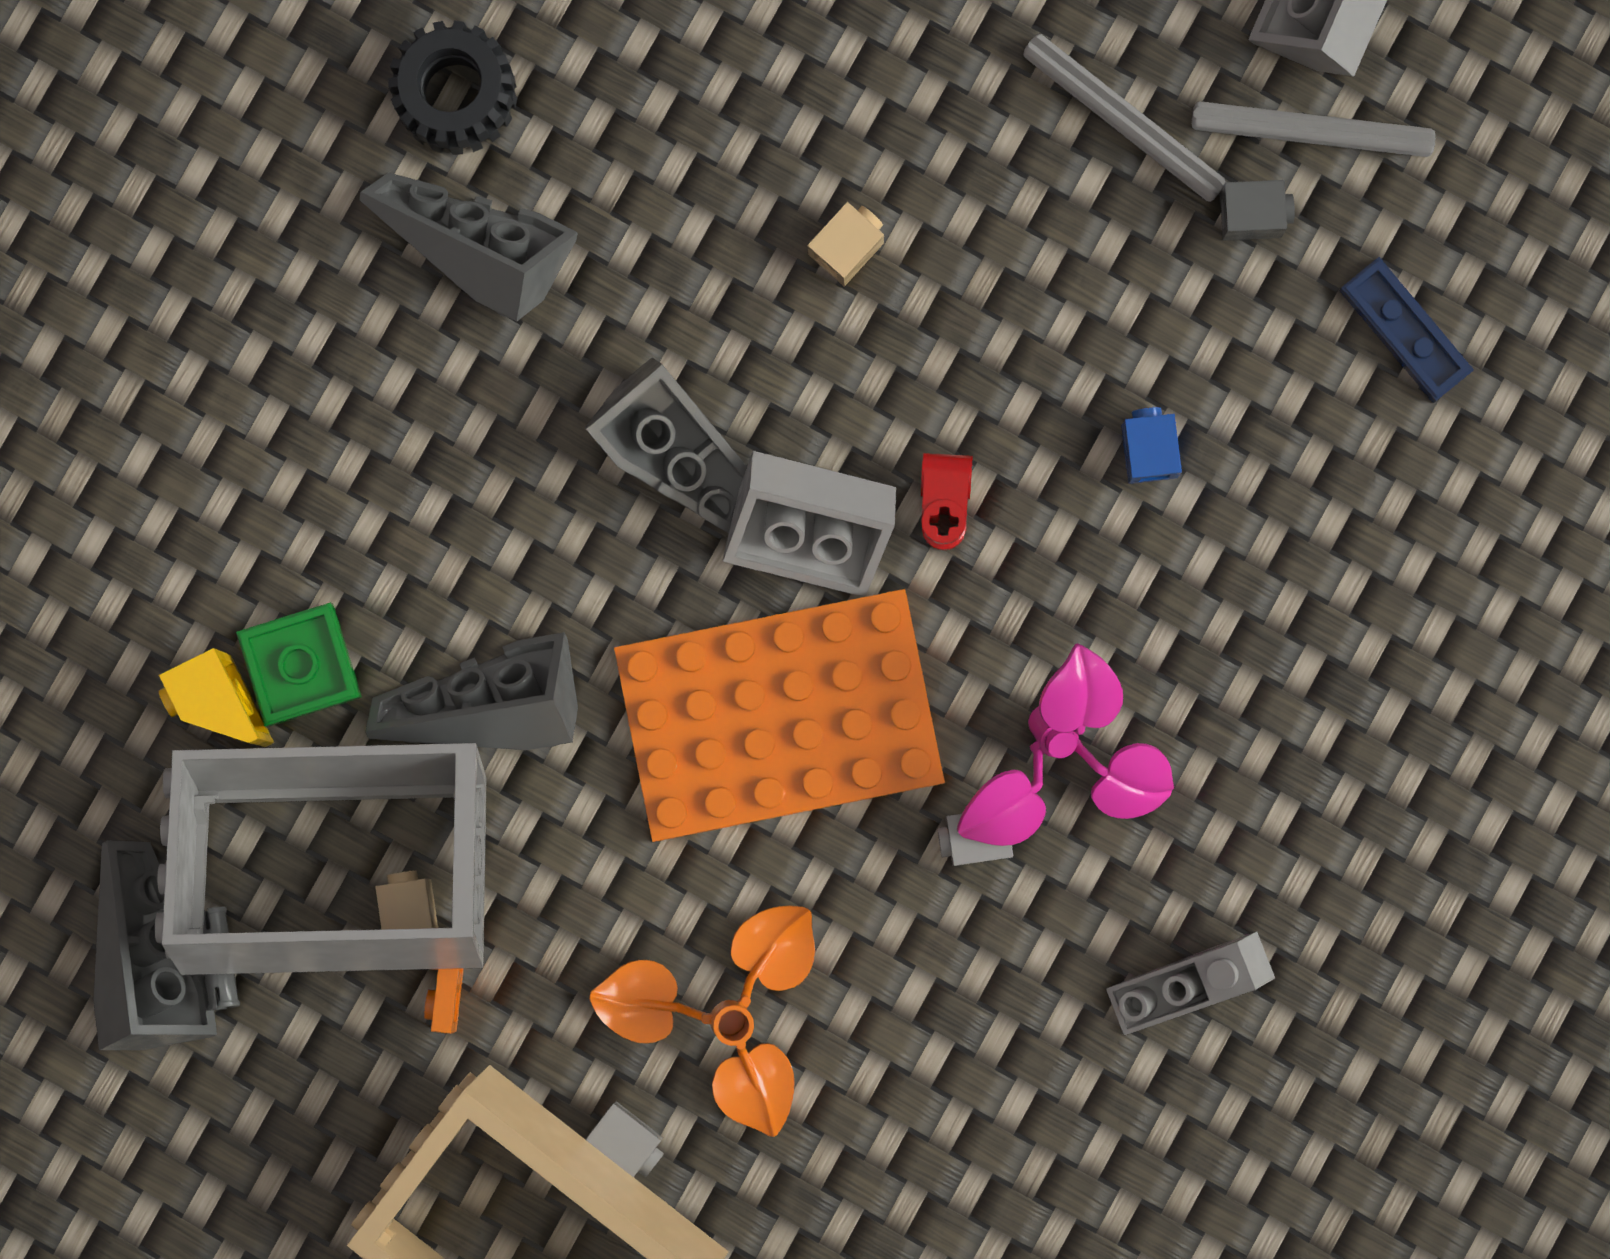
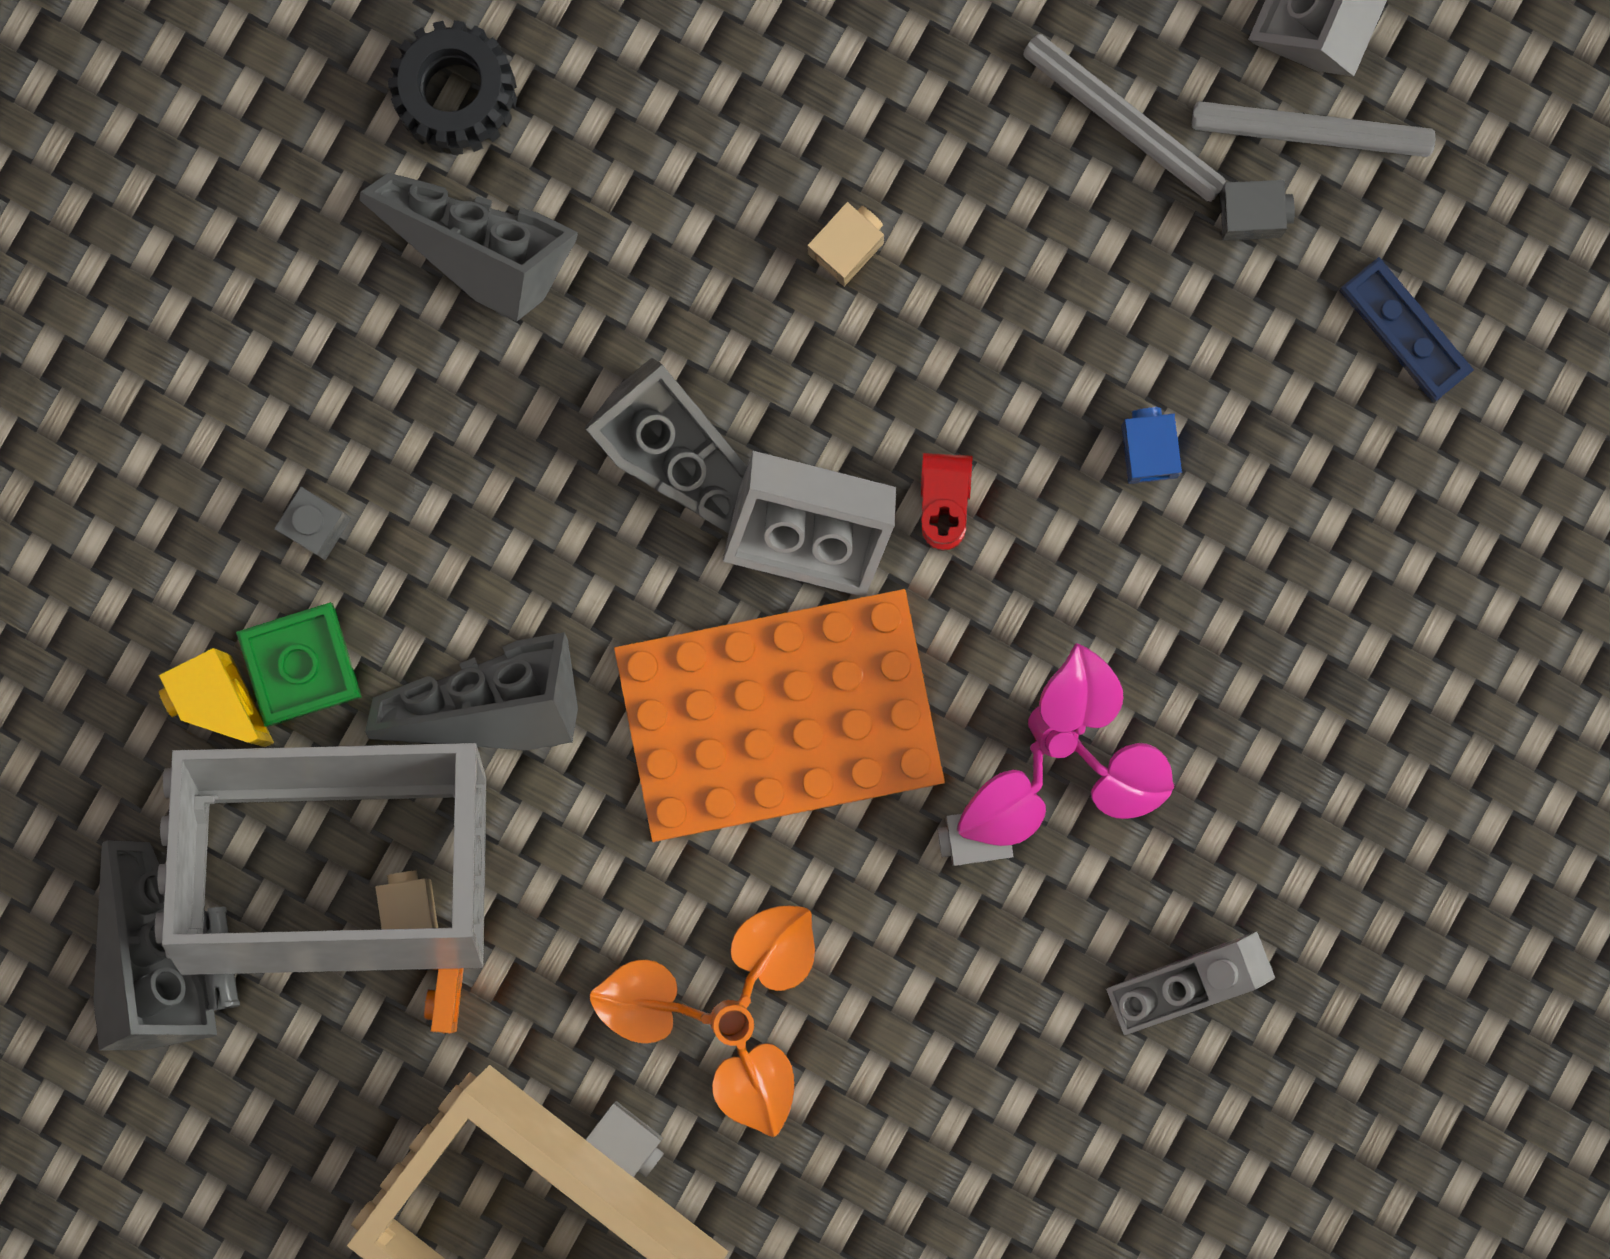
none -> dark grey brick [275,487,351,560]

